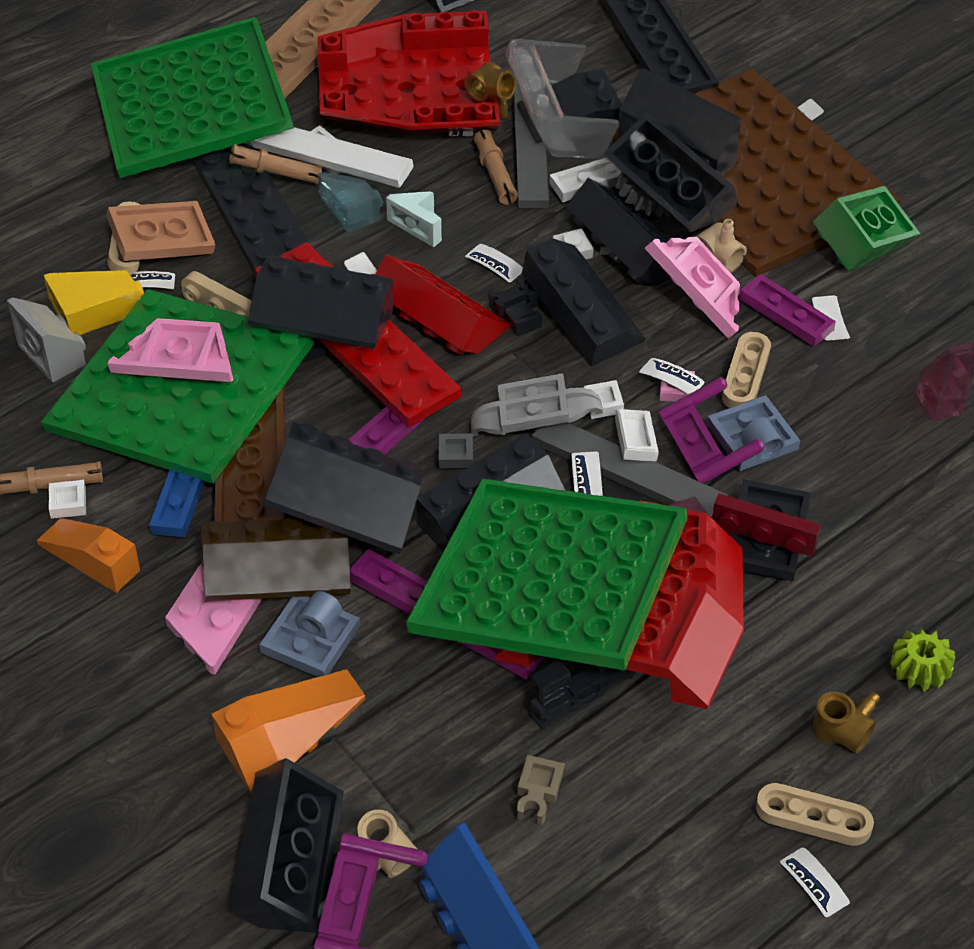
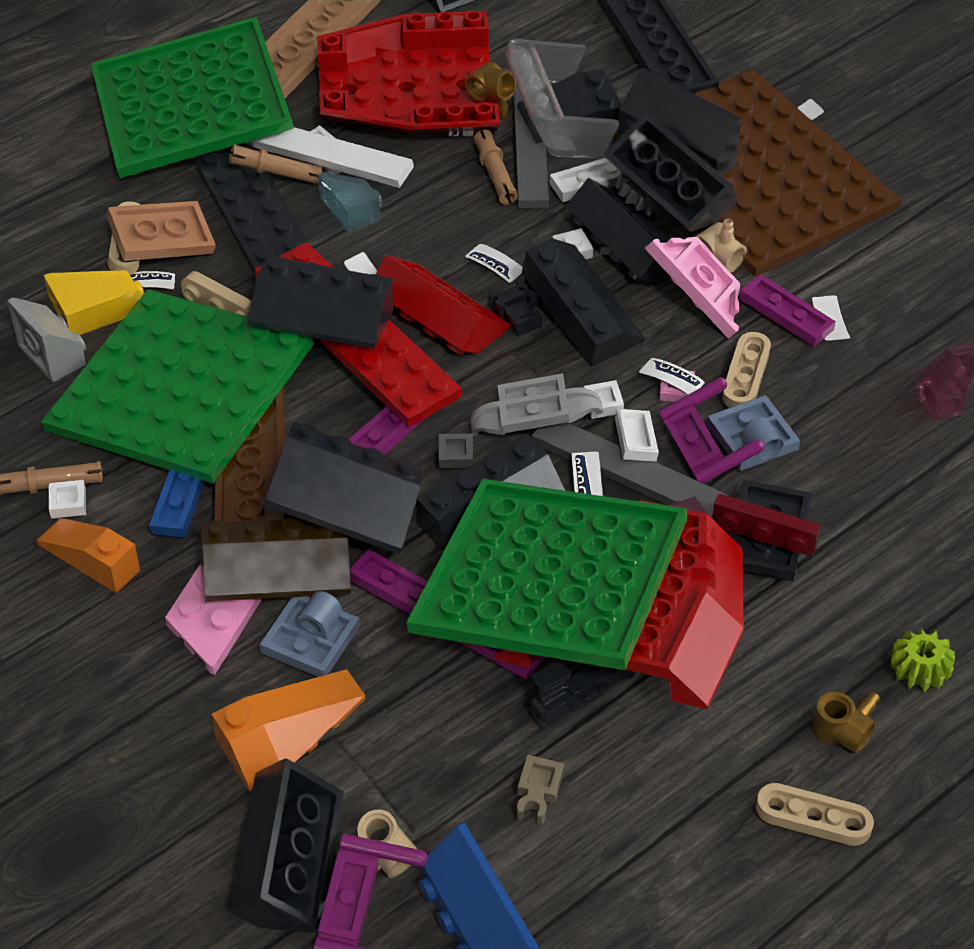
bright pink wing [108,318,233,382] -> none
light aqua slope [386,192,442,247] -> none
white sticker [780,848,850,917] -> none
green slope [813,186,920,271] -> none

